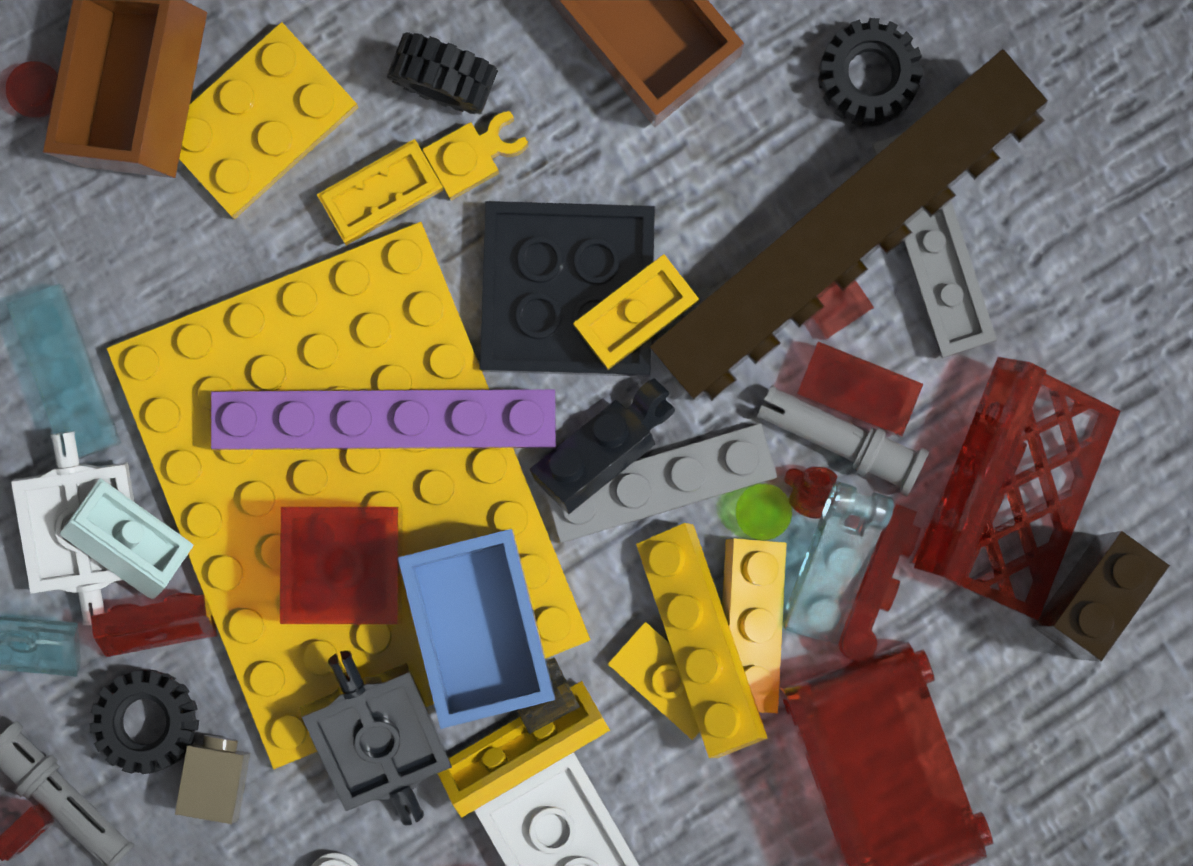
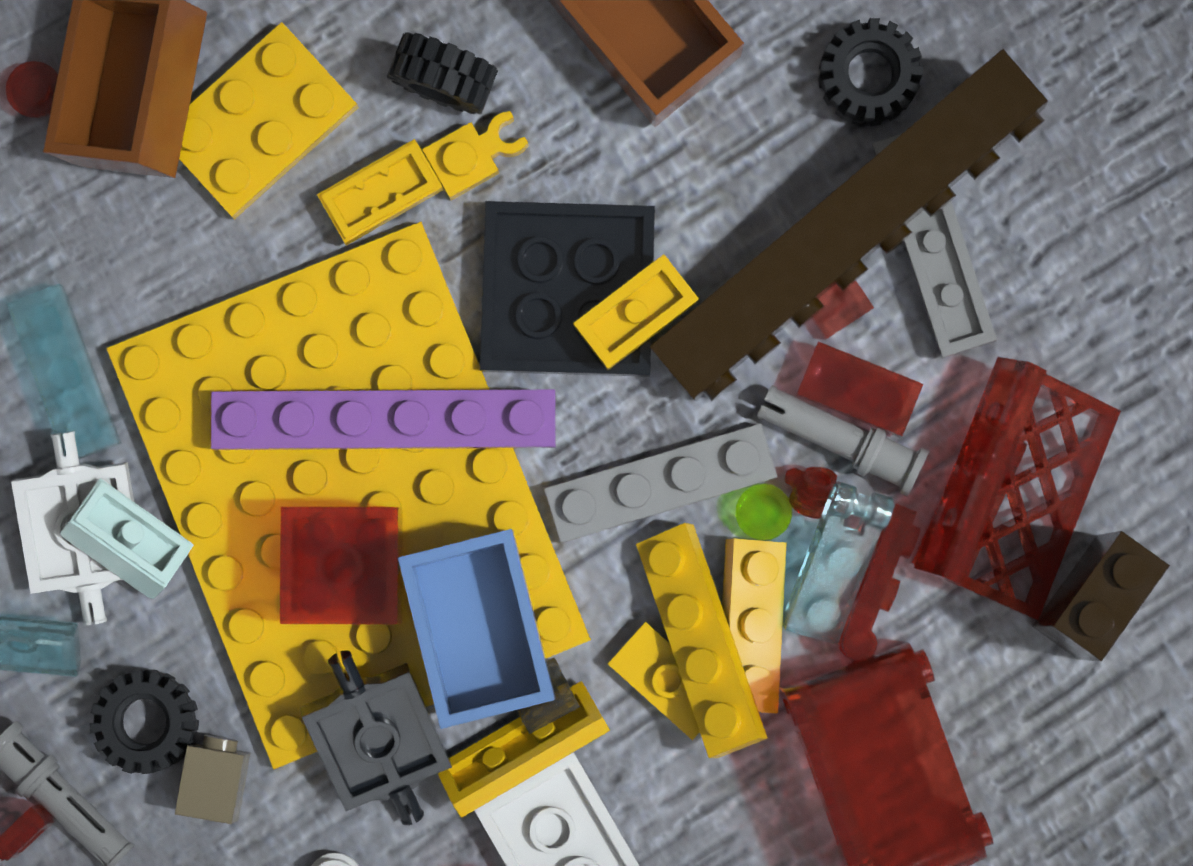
clear red plate [91,593,217,657] -> none
black plate [529,378,675,514] -> none

